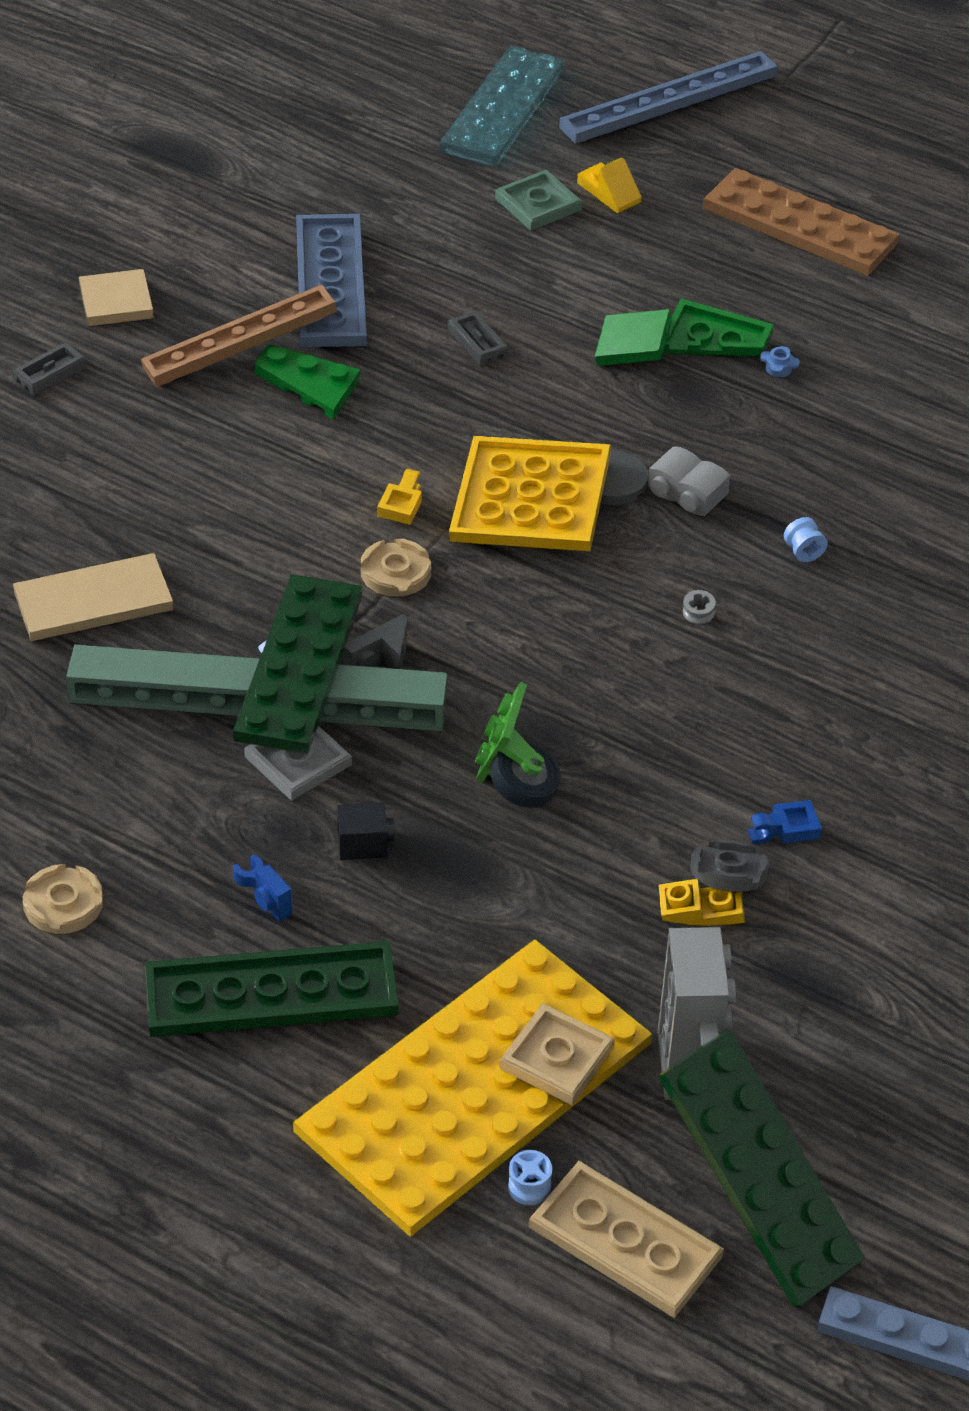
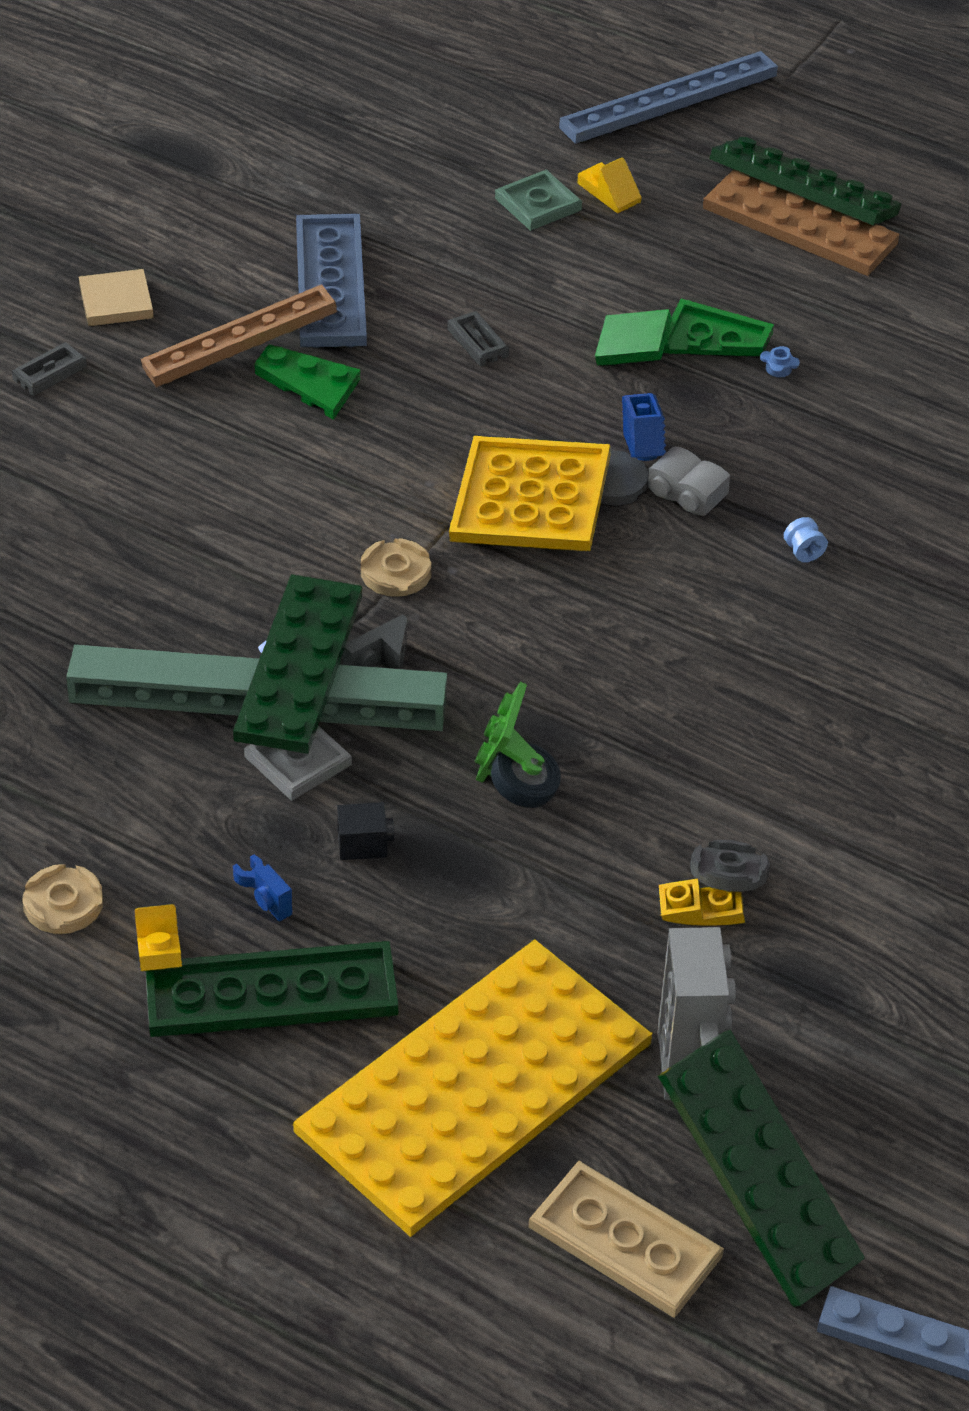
tan tile [13,553,174,641] -> none
yellow plate [377,469,422,525] -> none
clear light blue plate [440,46,564,167] -> none
tan tile [499,1003,615,1105] -> none
light blue wheel [508,1150,552,1206] -> none
light grey bush [683,590,716,624] -> none
blue plate [748,800,822,844] -> none
none -> yellow slope [135,904,182,971]
none -> blue brick [622,393,666,461]
none -> dark green plate [710,137,902,226]

